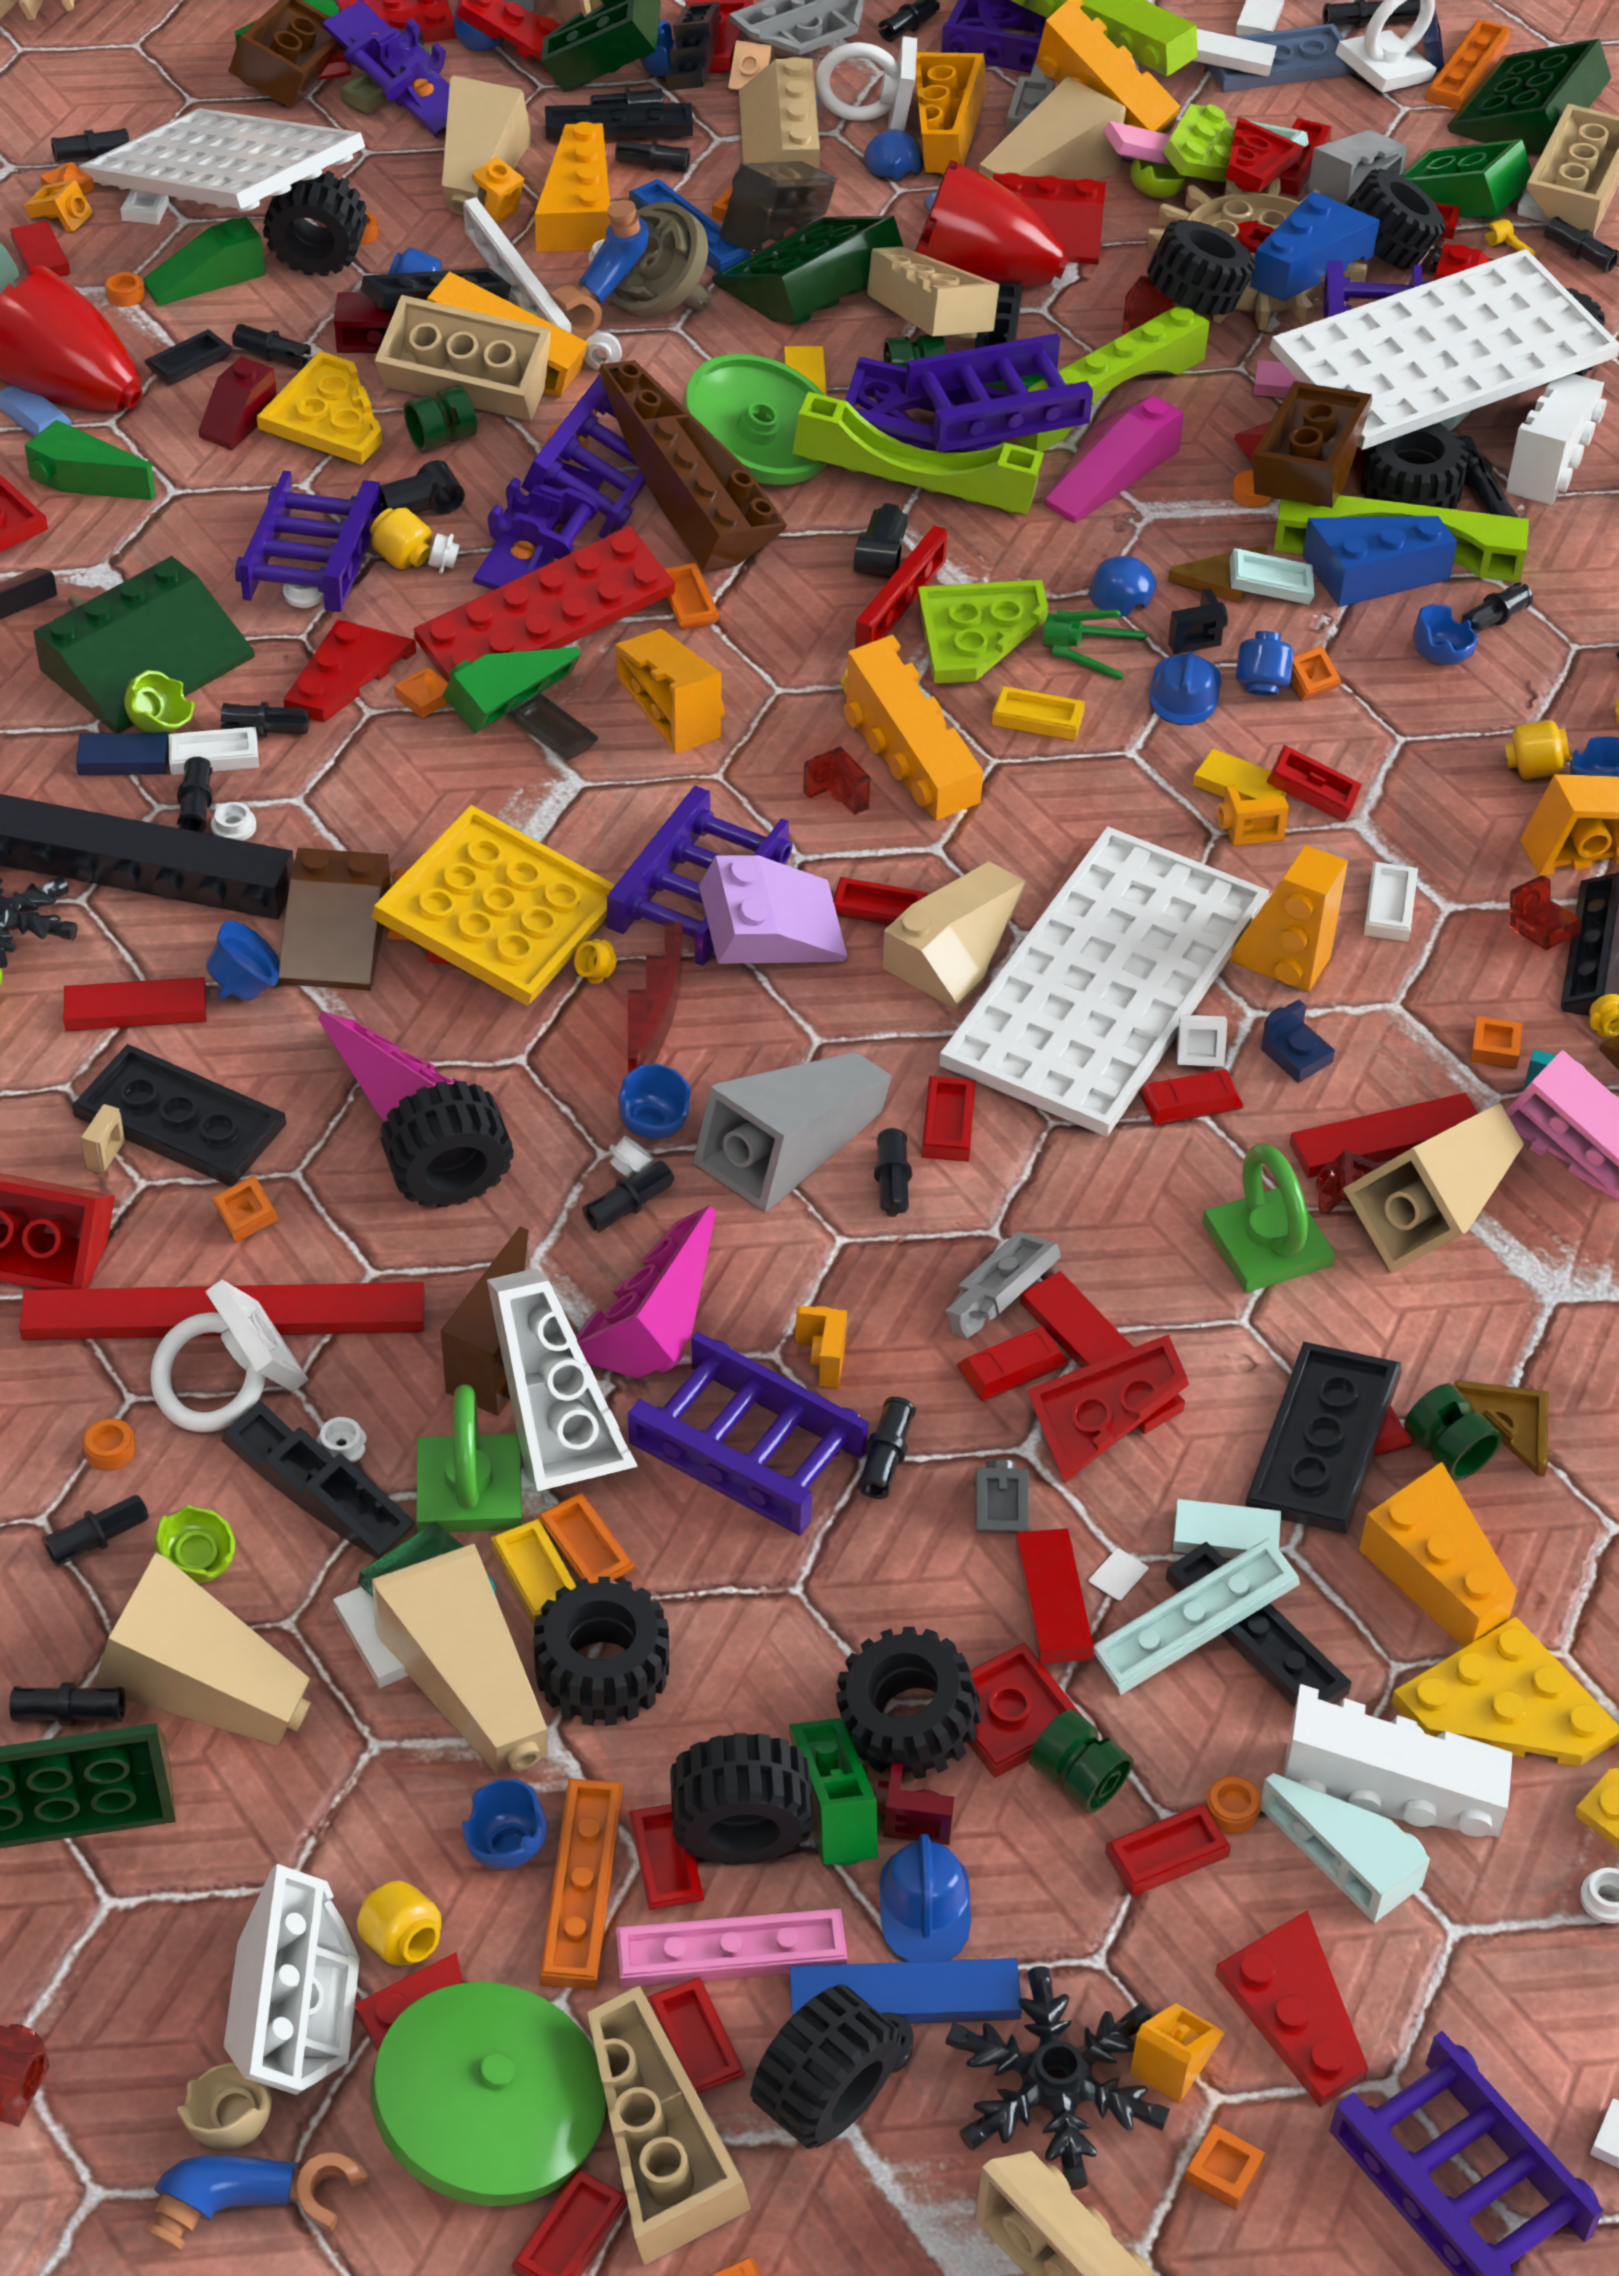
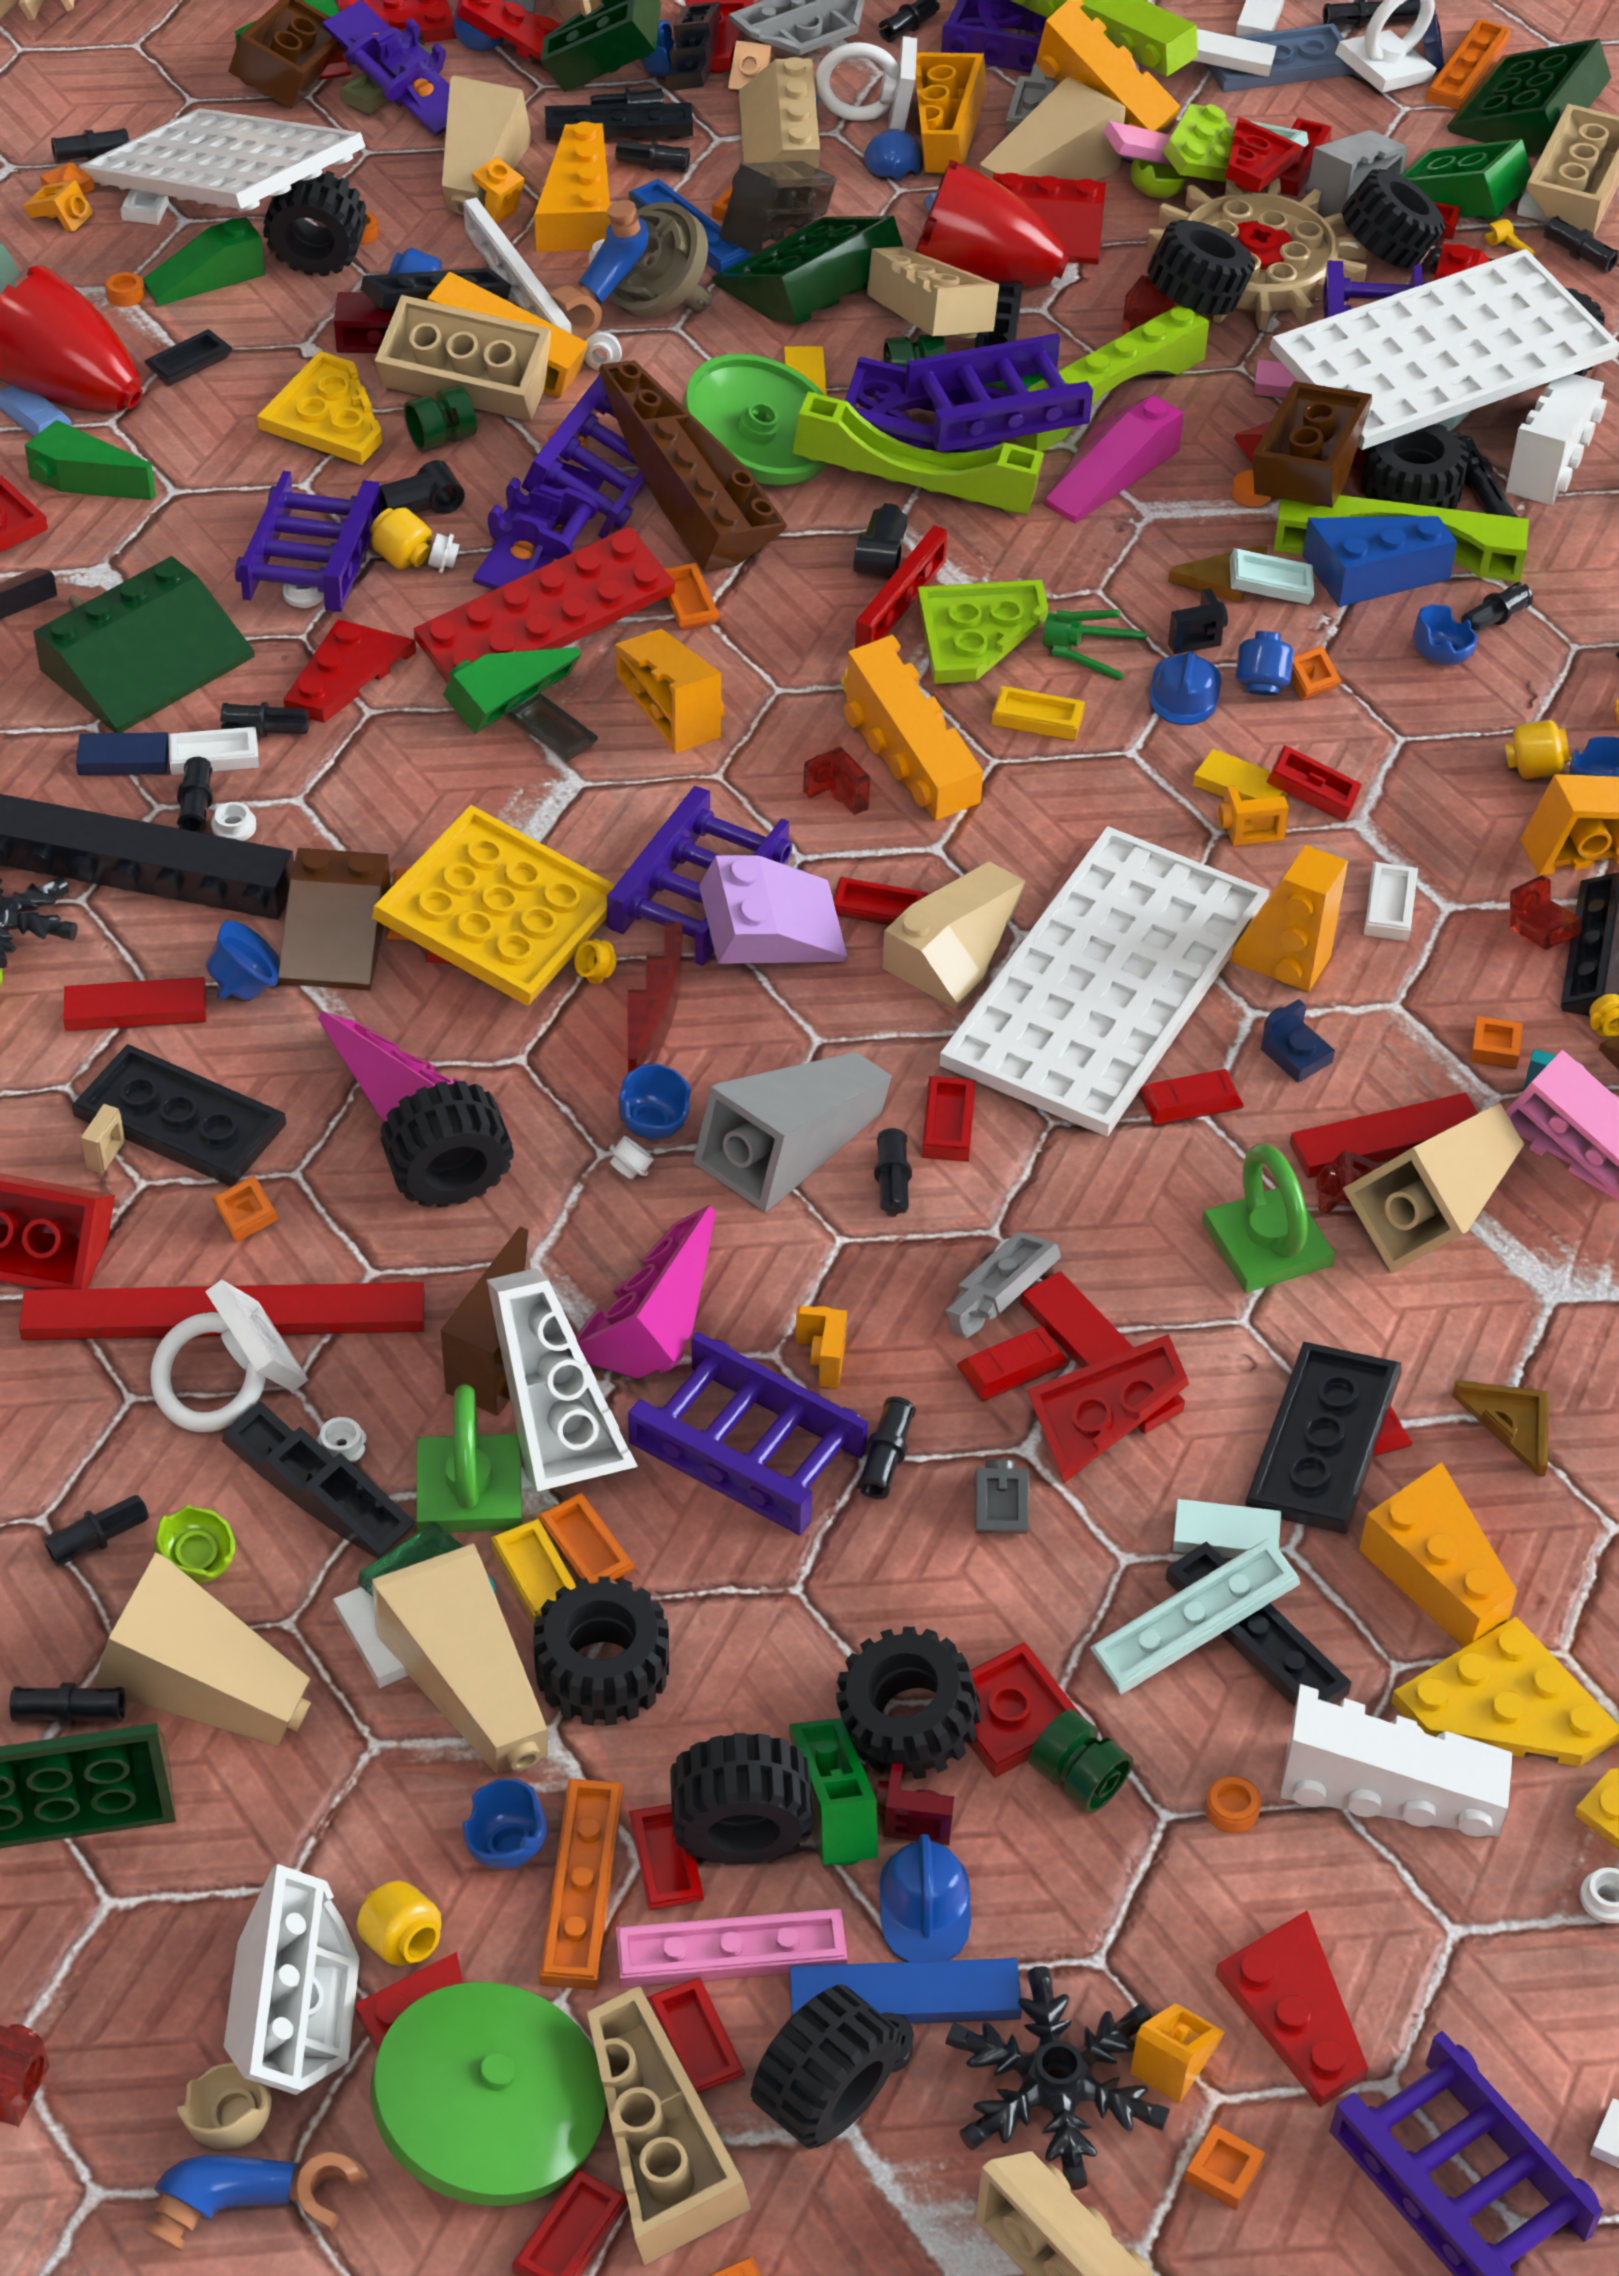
red tile [10,220,70,277] -> none
orange tile [82,1418,136,1470] -> none
lime hair [124,670,195,734] -> none
dark red slope [198,356,277,450] -> none
black axle [232,324,311,369] -> none
orange tile [394,667,449,719] -> none
black axle [582,1161,675,1233] -> none
red tile [1016,1528,1094,1664] -> none
blue hair [1088,556,1157,616] -> none
white sticker [1088,1548,1149,1601] -> none
red tile [1105,1803,1231,1897] -> none
white tile [1176,1015,1227,1067] -> none
blue wedge [1250,191,1380,301] -> none
light aqua slope [1261,1773,1430,1923] -> none
dark green wheel [1404,1383,1502,1481] -> none

